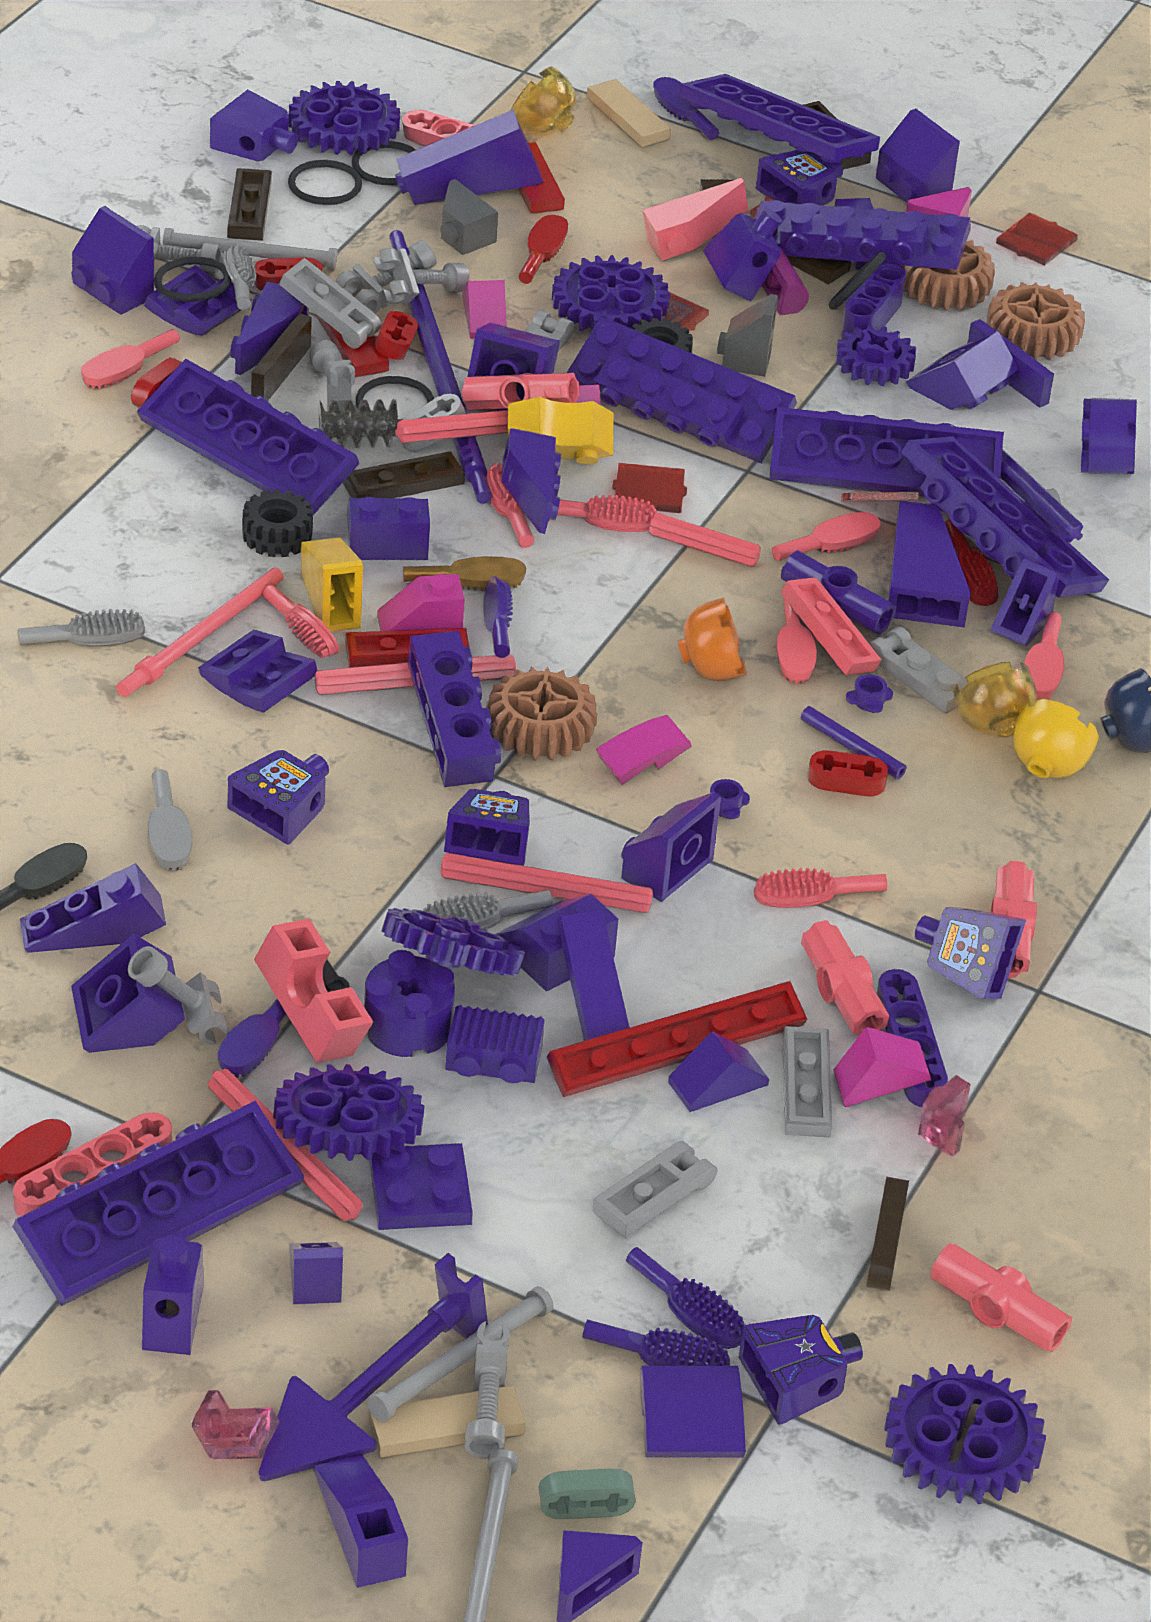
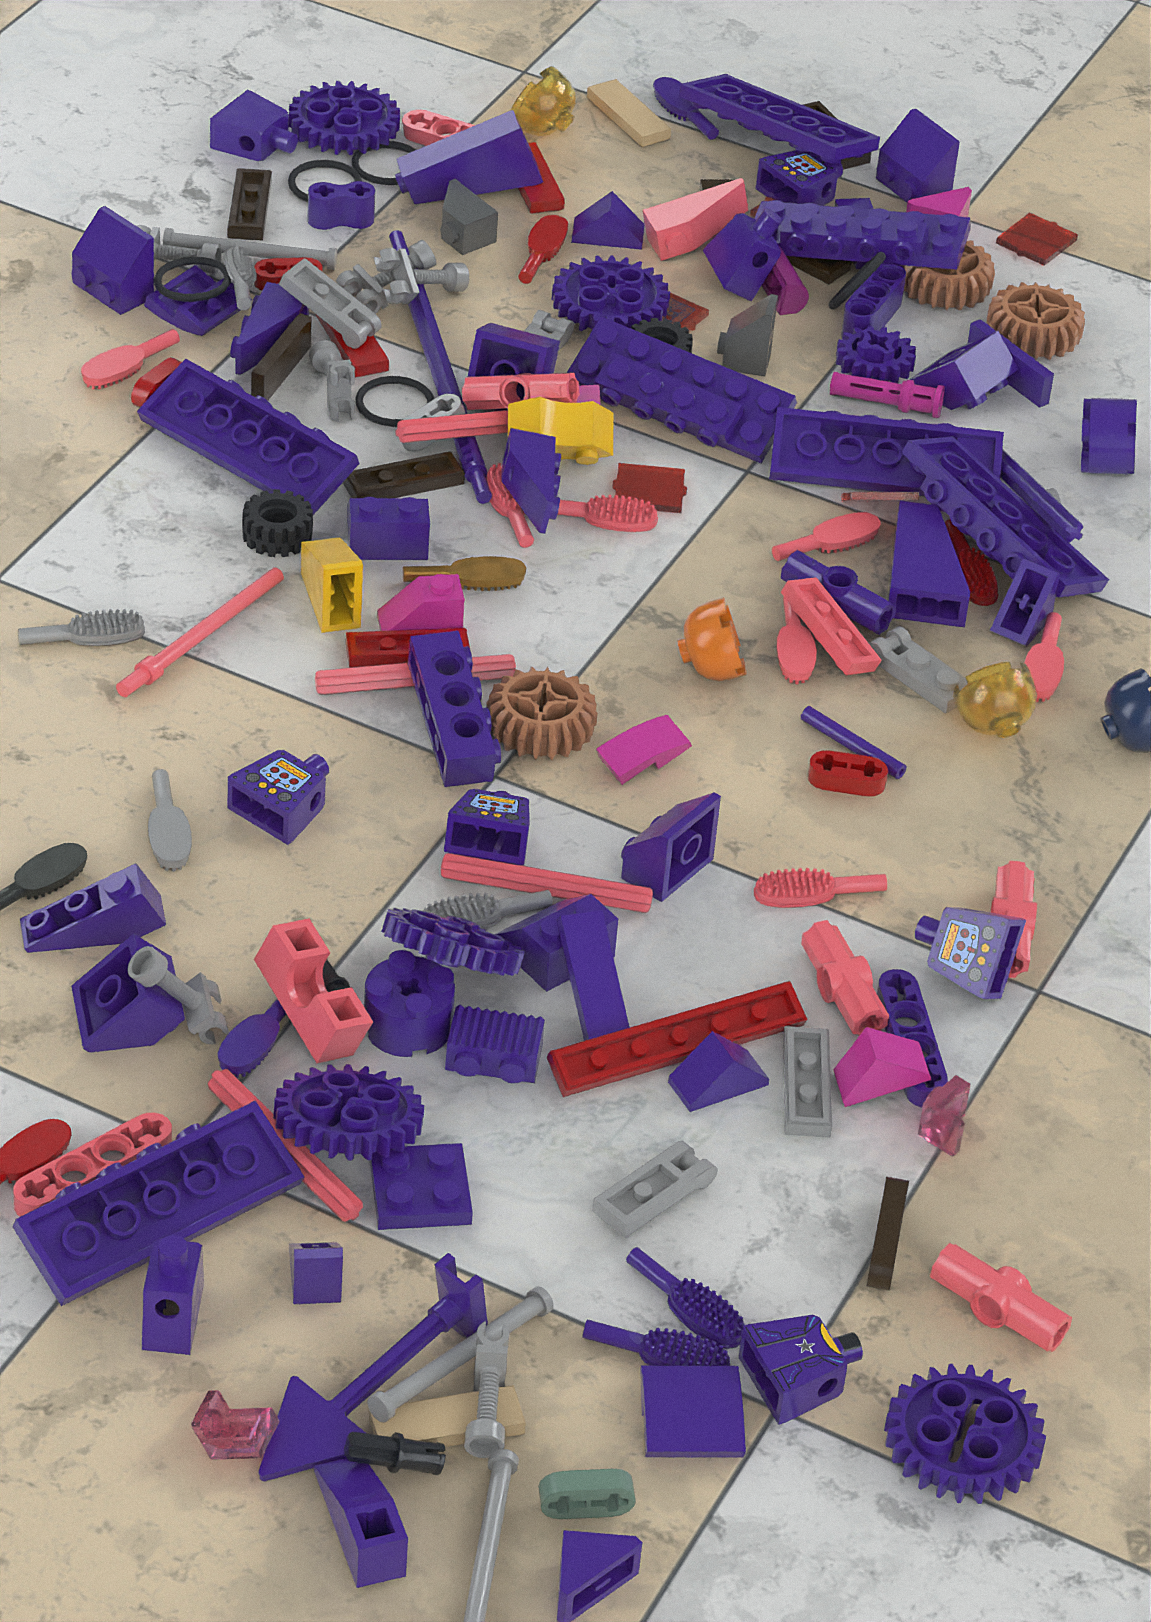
dark purple slope [198,629,318,713] -> none
coral piece [262,585,340,658] -> none
clear smoke piece [318,399,398,448] -> none
red beam [375,311,418,360] -> none
dark pink slope [462,280,507,339] -> none
dark purple piece [483,576,513,658] -> none
coral axle [649,513,761,567] -> none
dark purple plate [710,779,750,819] -> none
dark purple plate [846,674,893,713] -> none
yellow cylinder [1013,699,1099,778] -> none
none -> dark purple axle [307,181,376,230]
none -> black axle [344,1432,446,1475]
none -> dark purple slope [571,191,645,250]
none -> dark pink pin [830,372,945,418]

